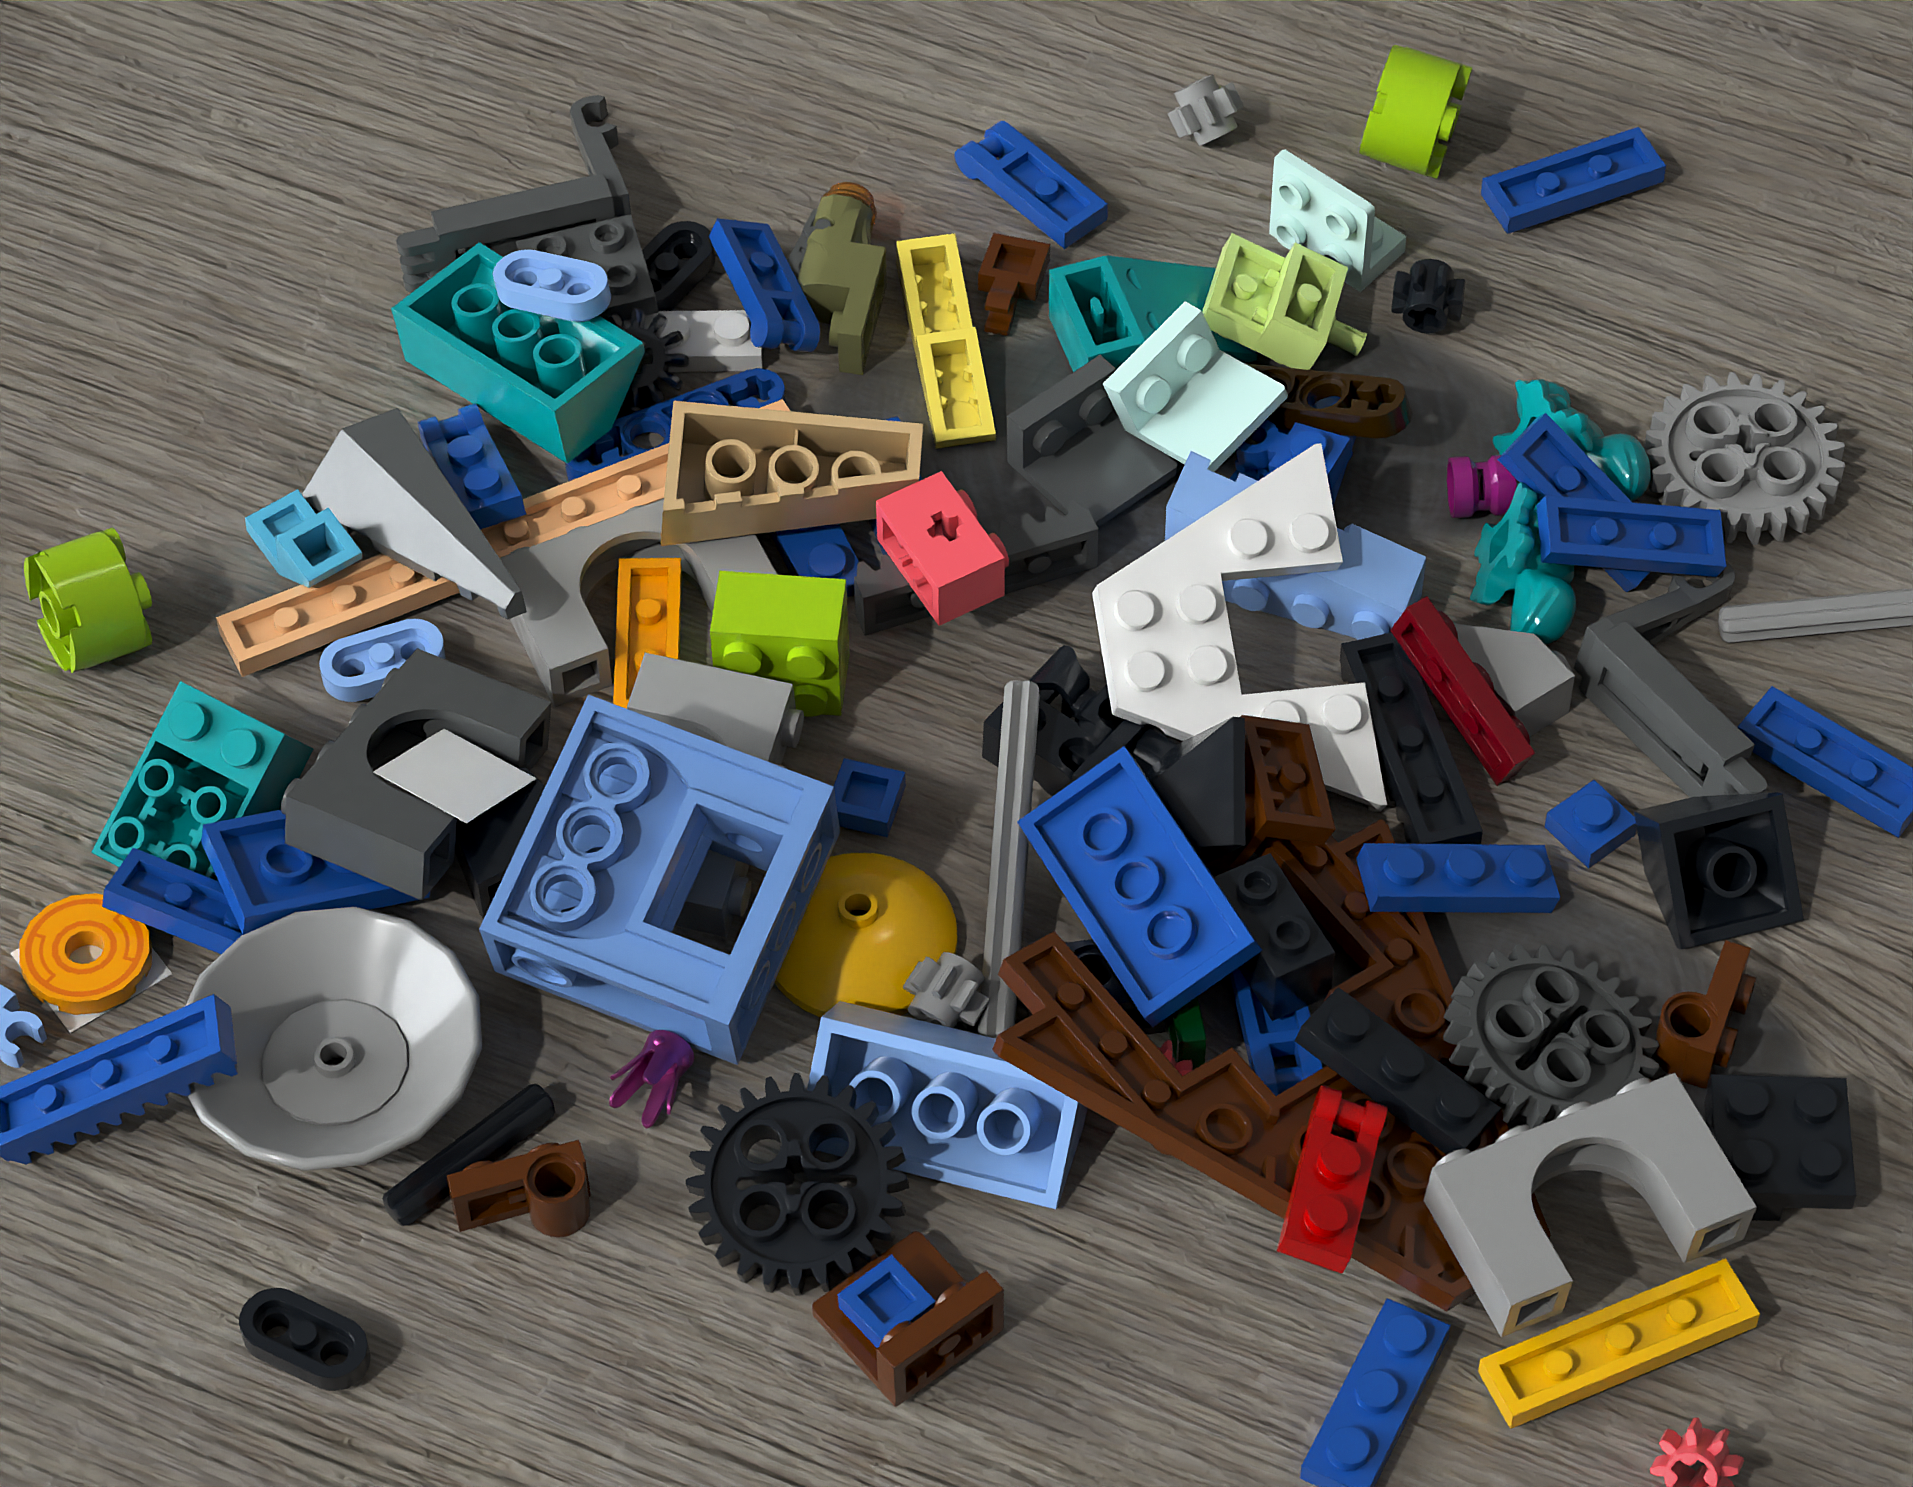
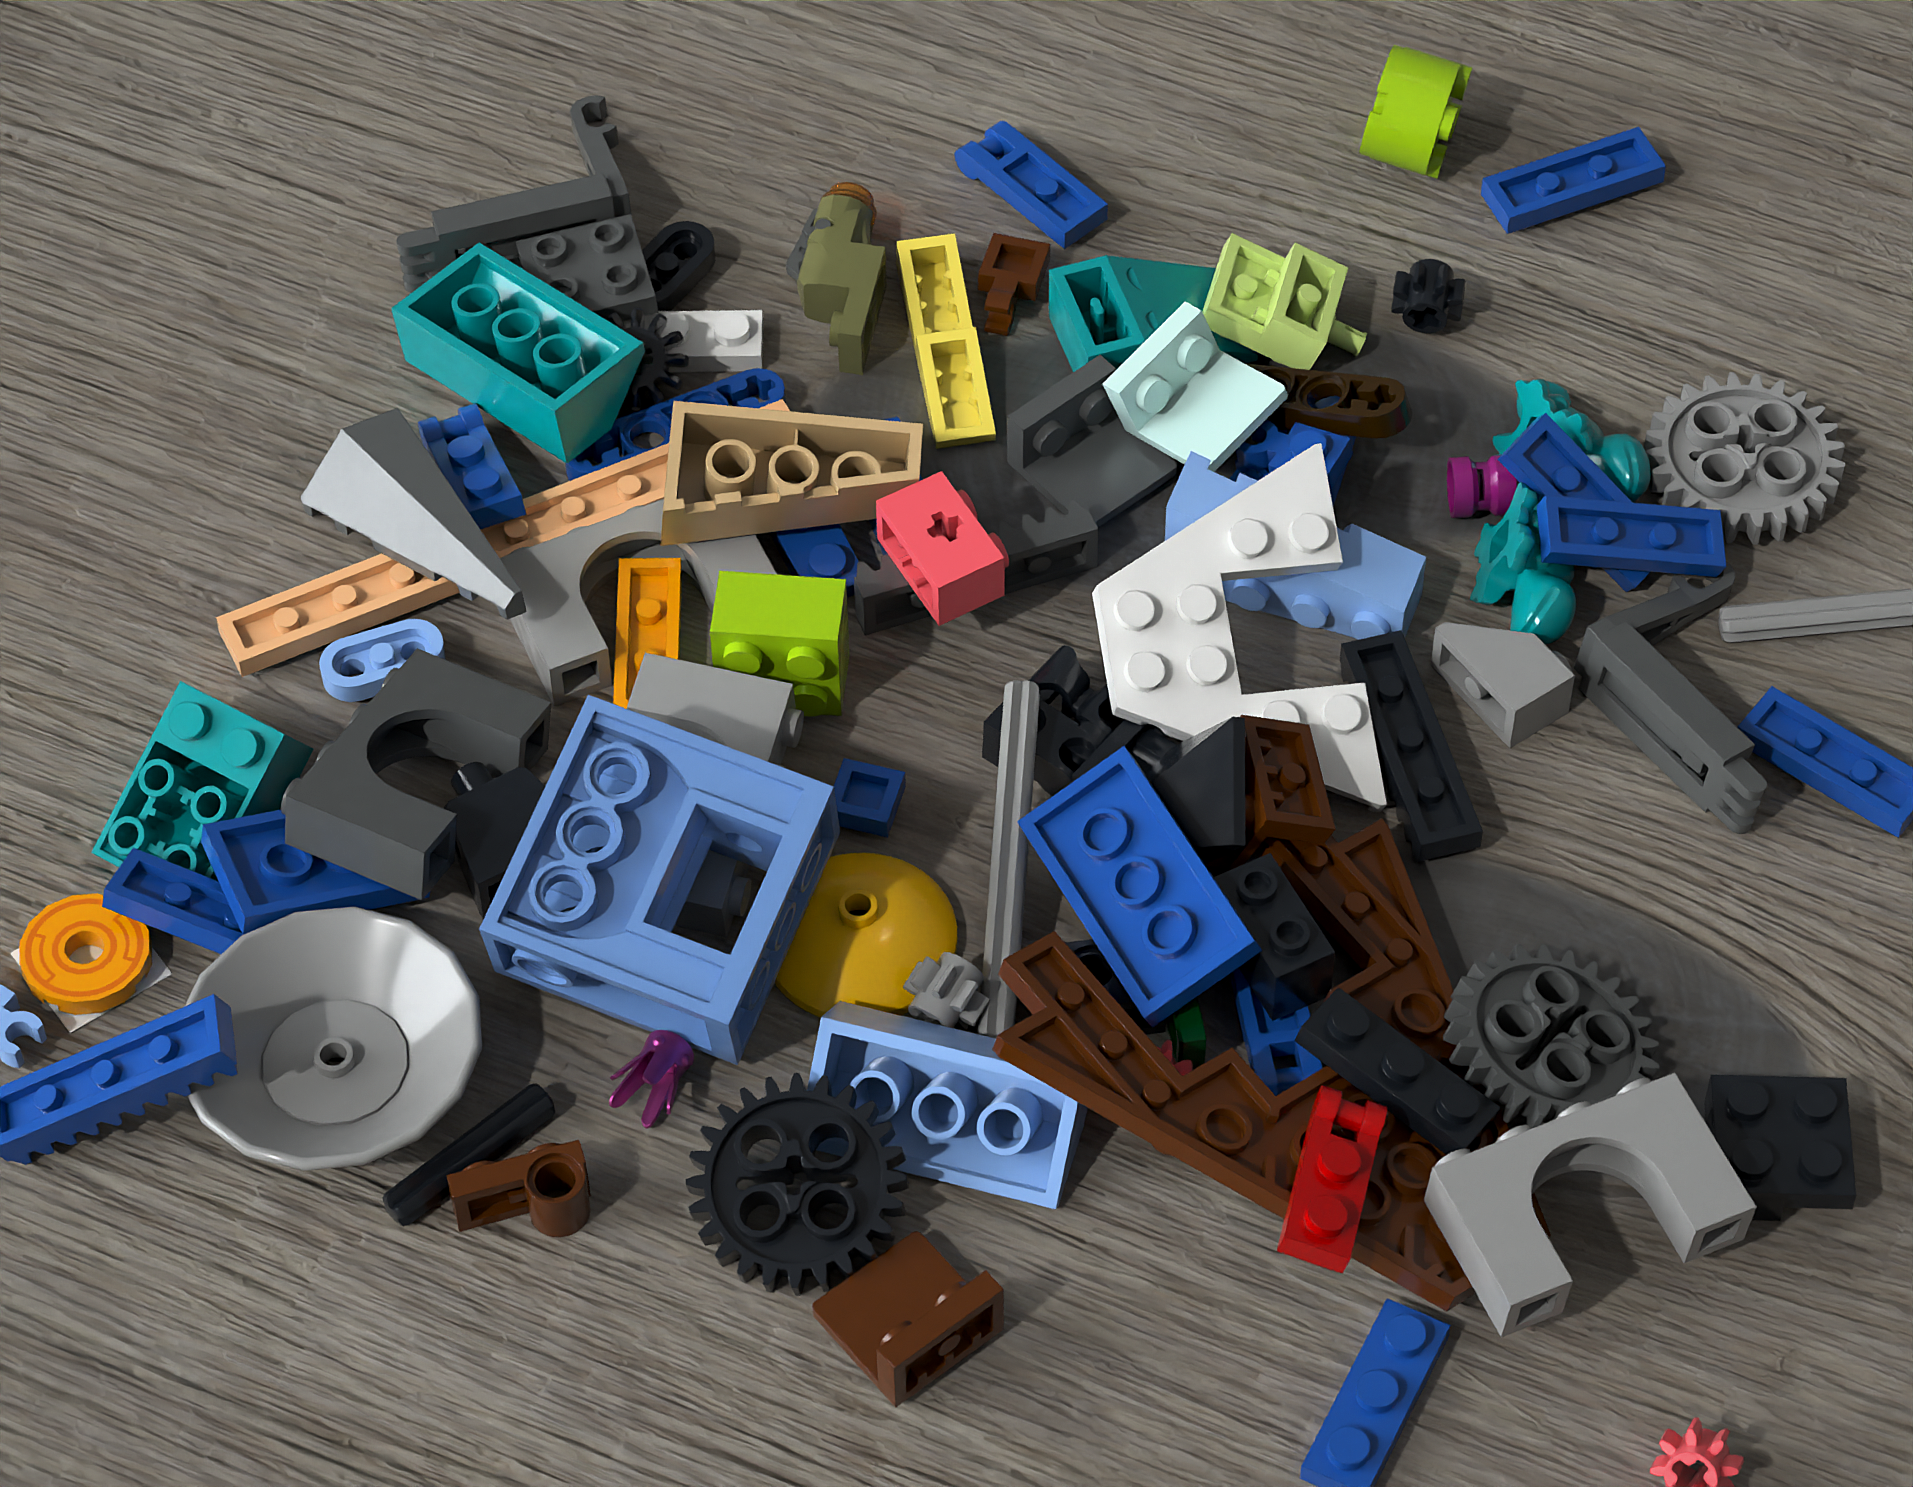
lime brick [24,527,152,673] -> none
black plate [239,1288,371,1391] -> none
medium azure slope [245,489,362,588] -> none
white sticker [373,729,536,823] -> none
light blue plate [493,250,611,322] -> none
blue plate [709,218,820,352] -> none
blue plate [838,1254,936,1348] -> none
light grey gear [1167,74,1244,146] -> none
light aqua bracket [1269,149,1406,292] -> none
blue plate [1356,843,1560,913] -> none
dark red plate [1390,596,1535,786] -> none
yellow plate [1478,1258,1760,1429] -> none
blue plate [1545,780,1637,869] -> none
black slope [1634,792,1804,950] -> none
reddish brown plate [1654,940,1757,1089] -> none

